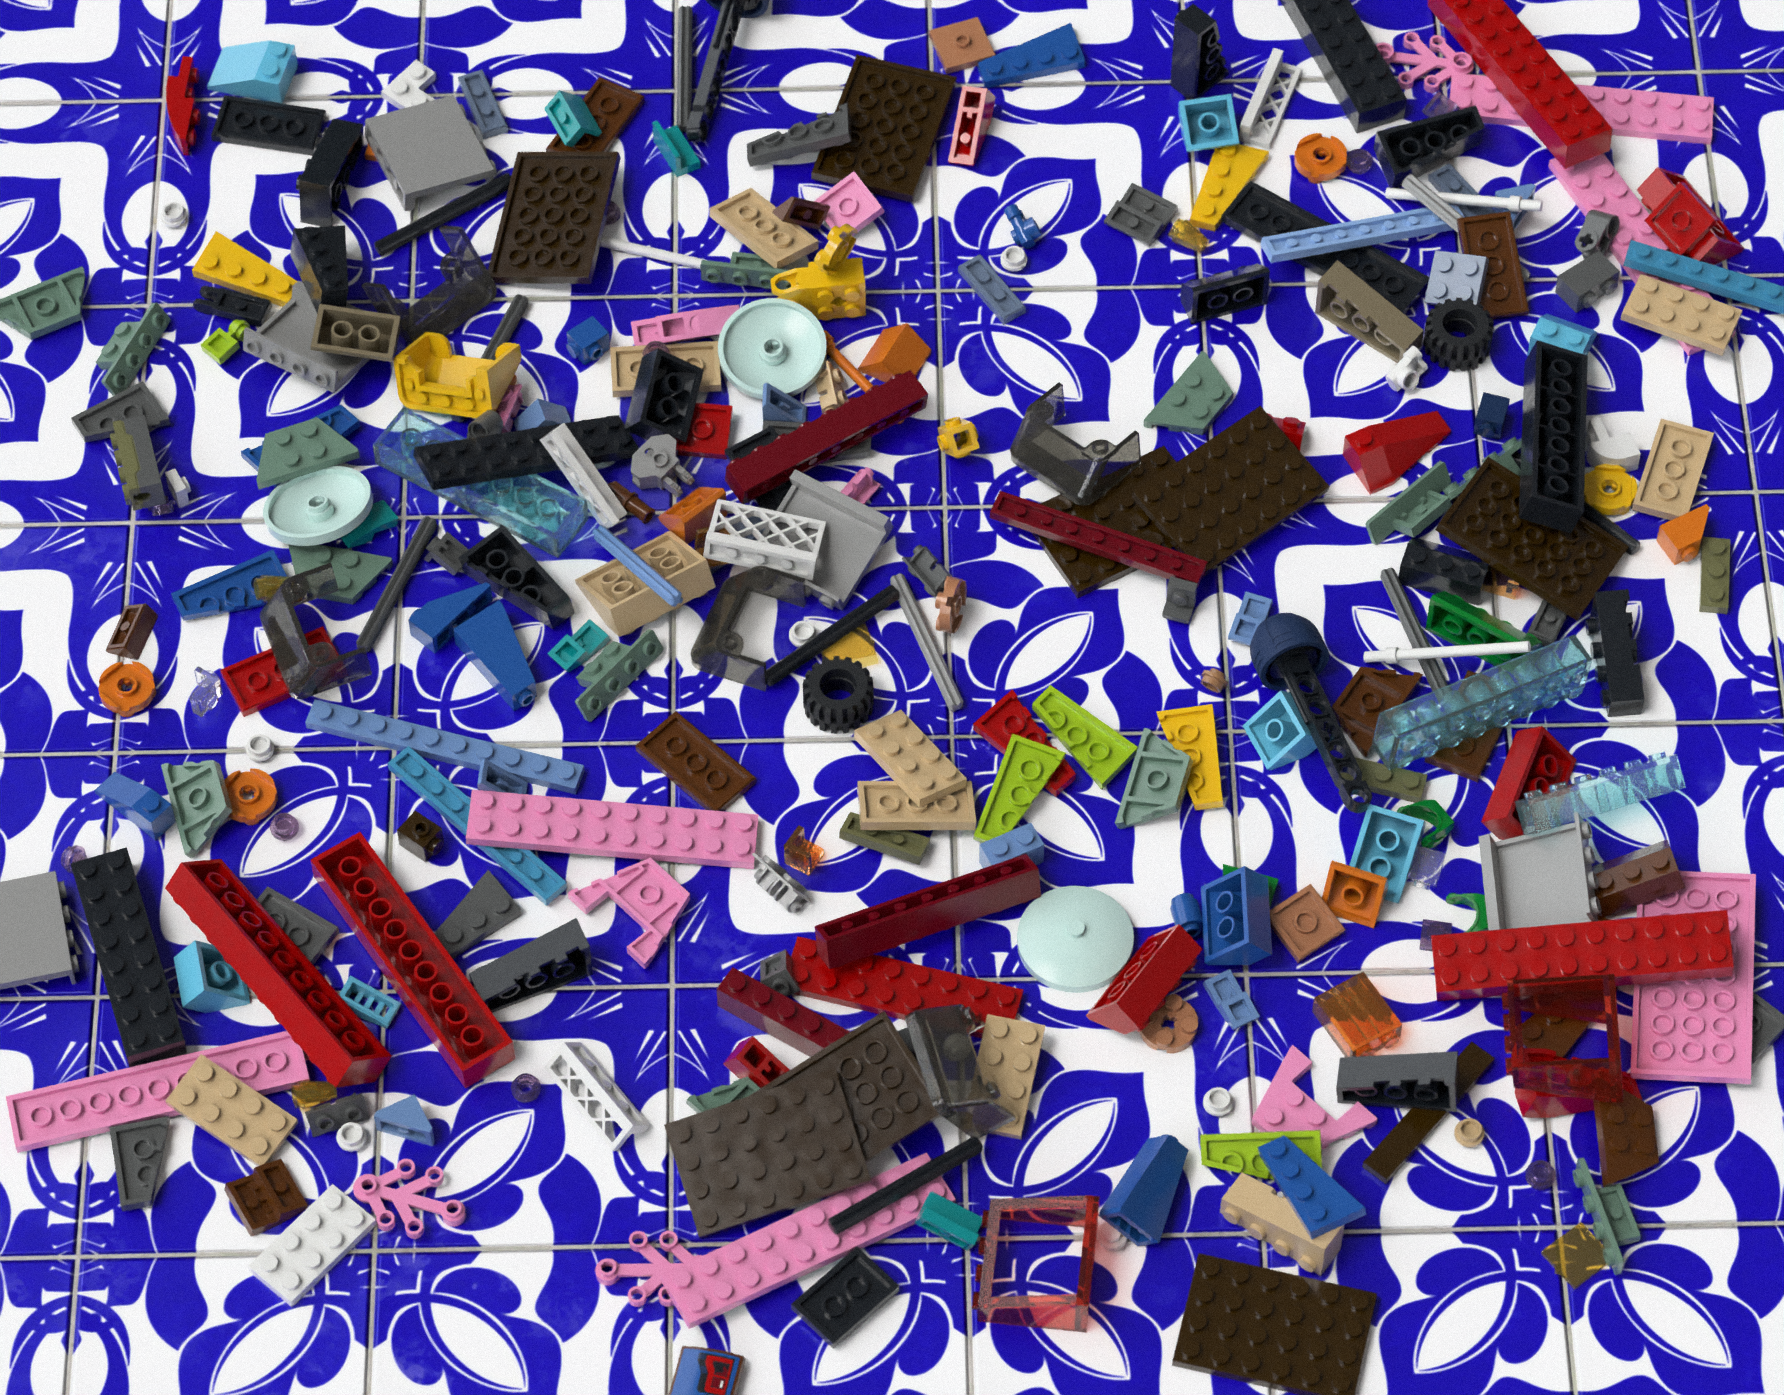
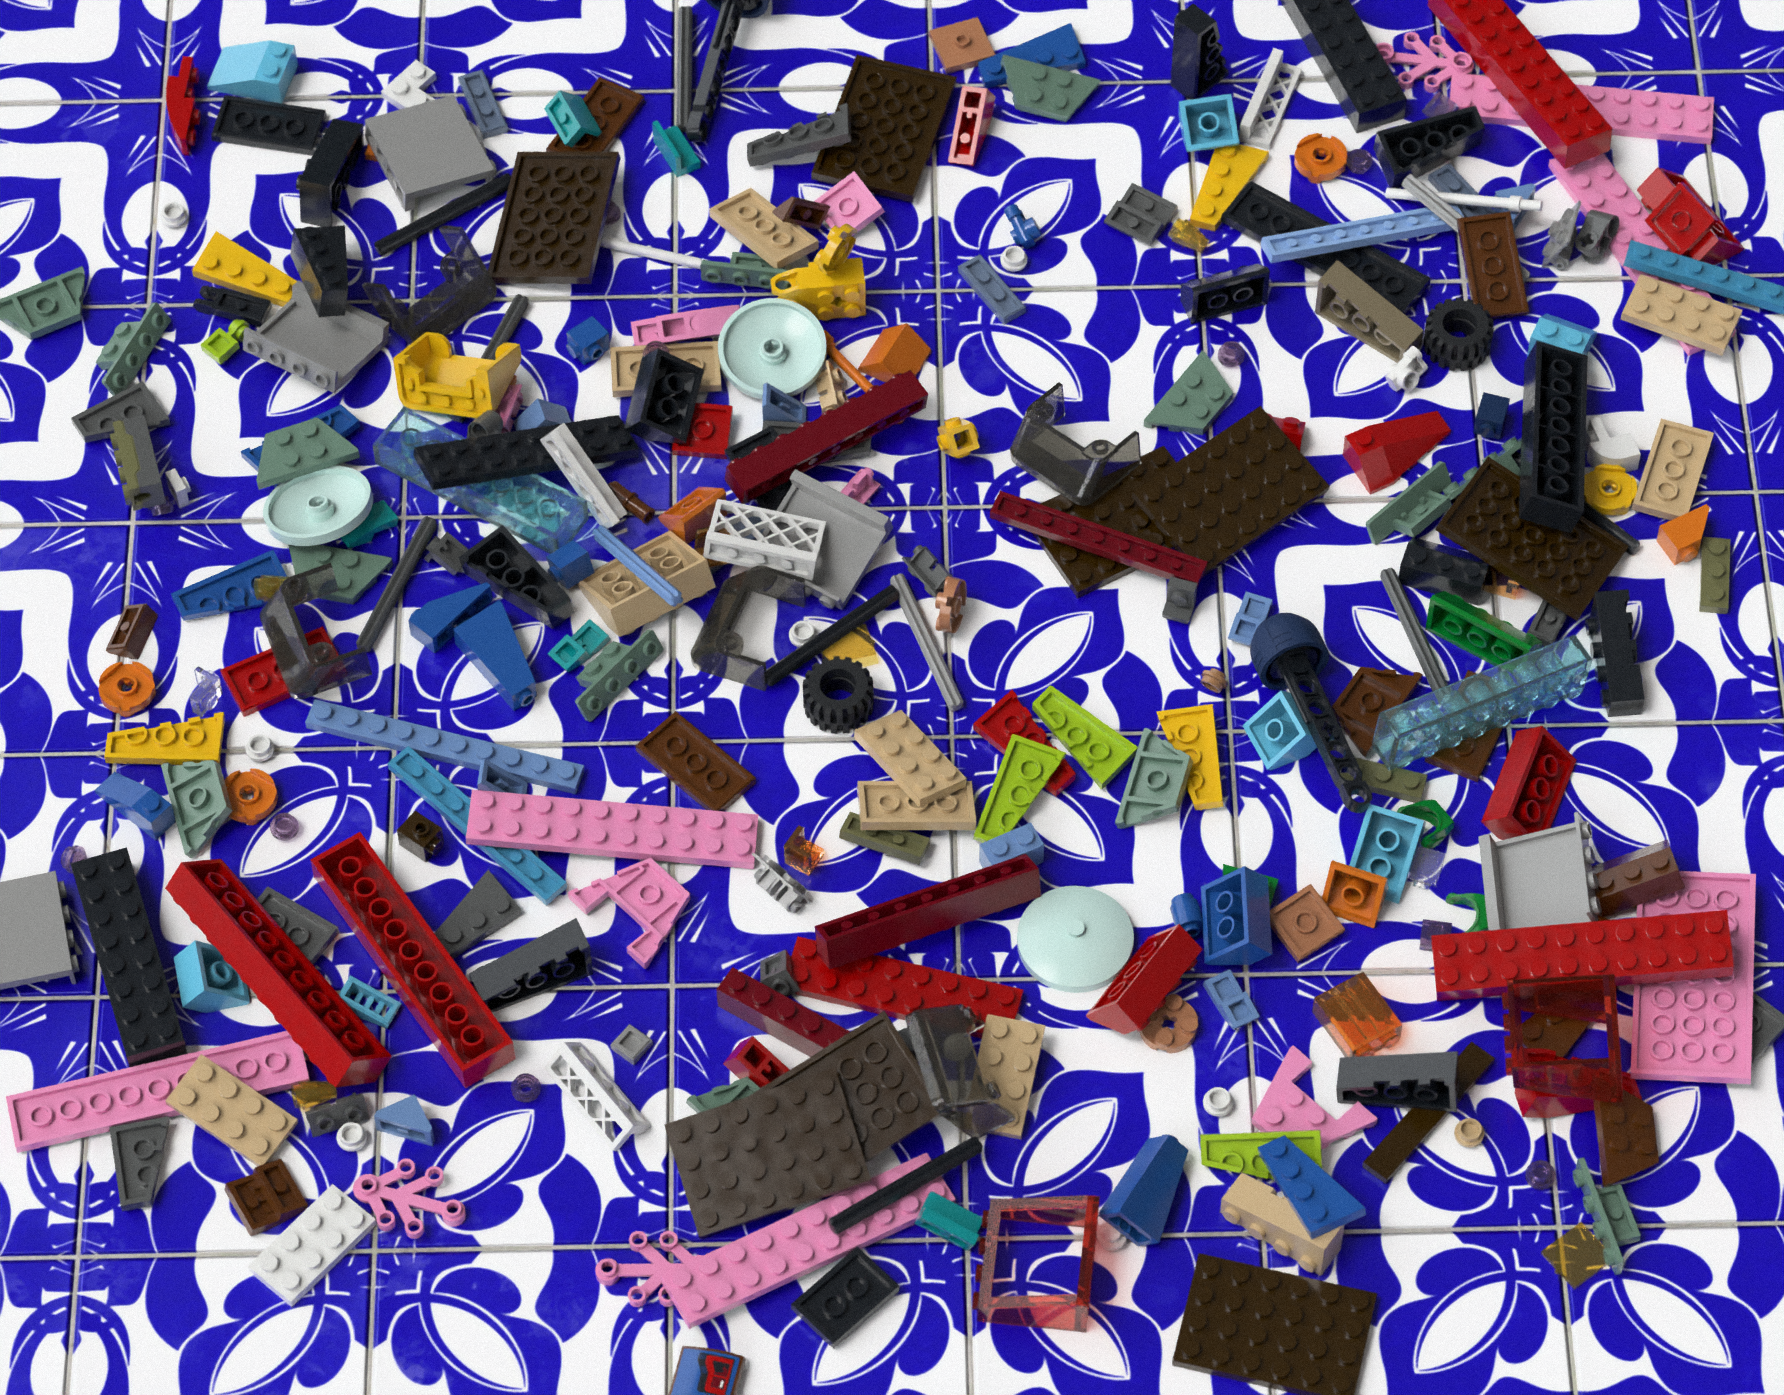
dark tan slope [310,304,400,362] -> none
light grey hinge [631,434,695,497] -> none
white bar [1364,641,1531,664] -> none
plate [1424,250,1489,306] -> none
clear light blue brick [1515,751,1686,835] -> none
dark grey brick [1555,251,1620,313] -> none
none -> yellow wing [104,712,225,765]
none -> blue brick [546,540,595,590]
none -> light grey tile [611,1024,653,1065]
none -> sand green wing [1001,55,1100,122]
none -> clear purple plate [1217,341,1245,367]
none -> light grey hinge [1542,201,1581,270]

